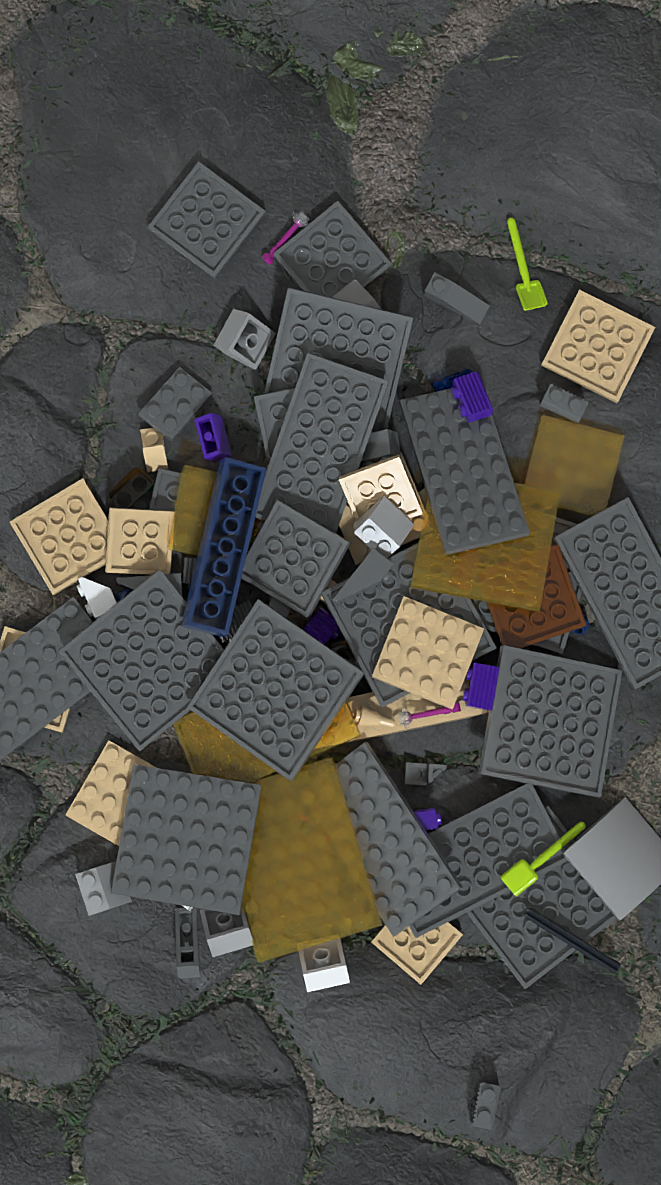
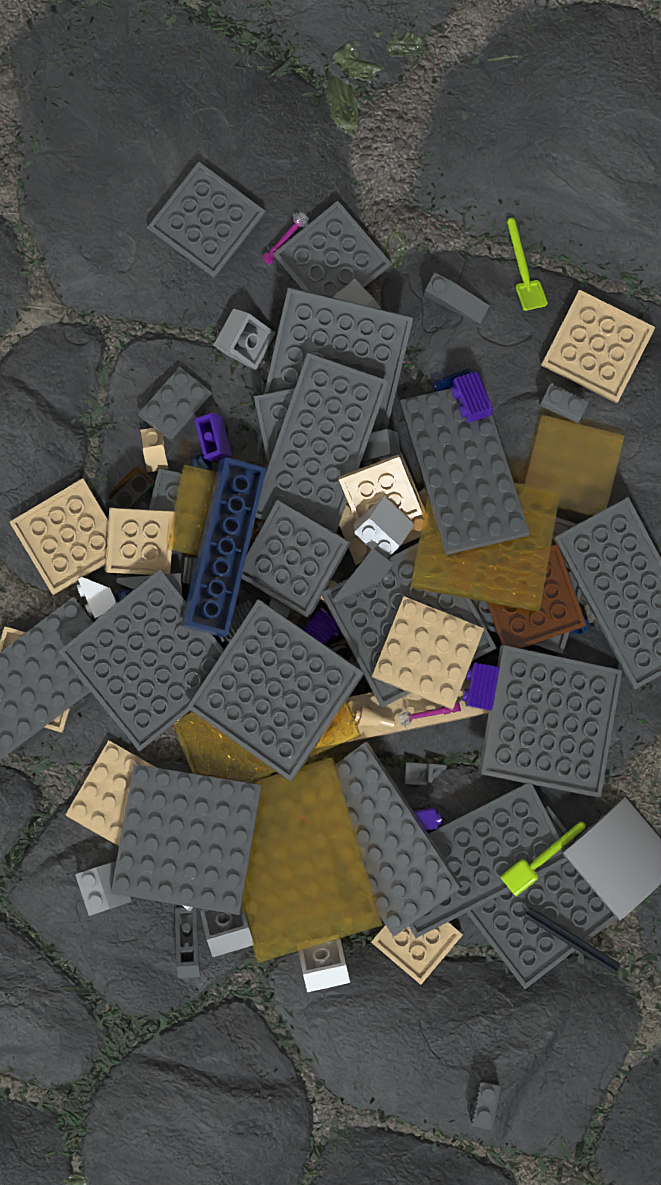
none -> dark blue plate [191,454,213,475]

